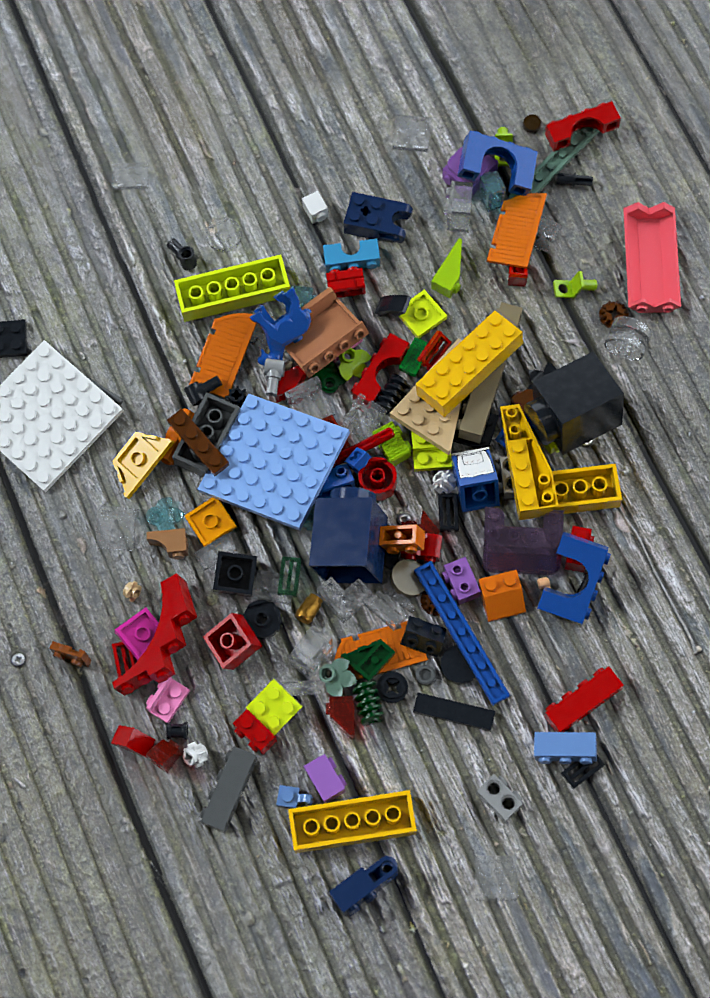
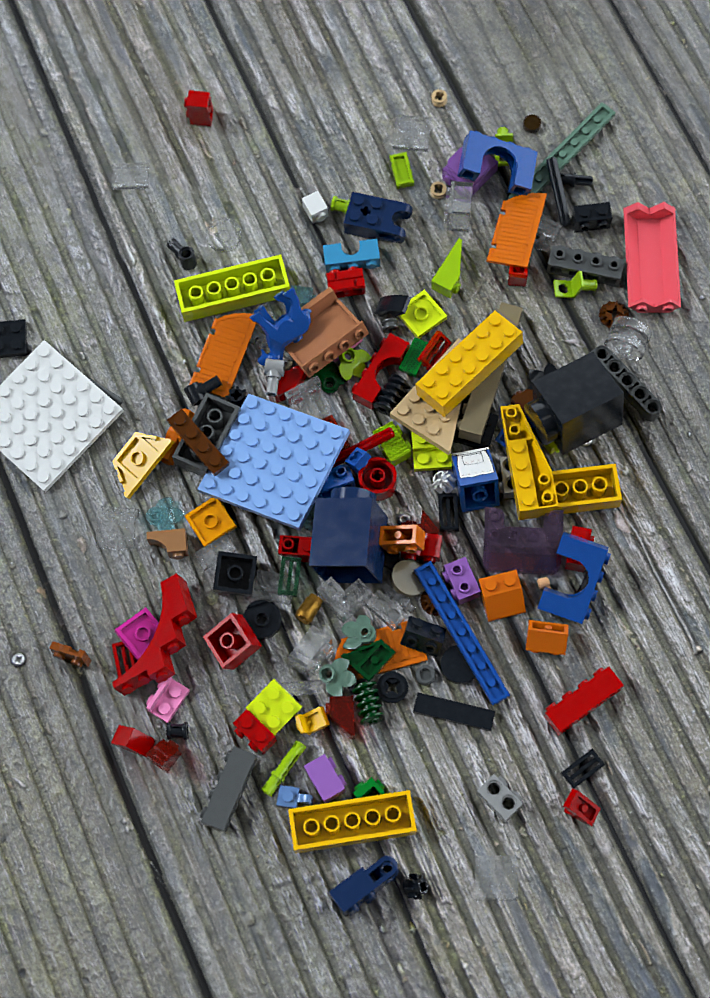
tan plate [123,581,142,602] -> none
white gear [183,741,208,768] -> none
clear plate [341,394,387,440] -> none
clear light blue brick [479,171,506,212] -> none
medium blue brick [534,732,597,764] -> none
red arch [545,101,621,152] -> none
none -> red brick [184,90,214,127]
none -> lime pin [261,740,306,797]
none -> red slope [278,535,312,563]
none -> yellow bracket [295,706,330,734]
none -> lime bush [330,196,350,215]
none -> sand green plate [341,615,376,650]
none -> green bracket [353,777,385,799]
none -> dark grey bush [382,318,399,334]
none -> lime tile [389,152,414,189]
none -> black gear [403,873,428,900]
none -> tan bush [430,181,446,199]
none -> tan bush [431,89,447,107]
none -> orange brick [526,620,568,655]
none -> black axle [546,157,571,227]
none -> dark grey brick [547,245,625,287]
none -> red slope [563,788,601,827]
none -> black brick [571,202,612,233]
none -> dark grey beam [588,345,662,421]

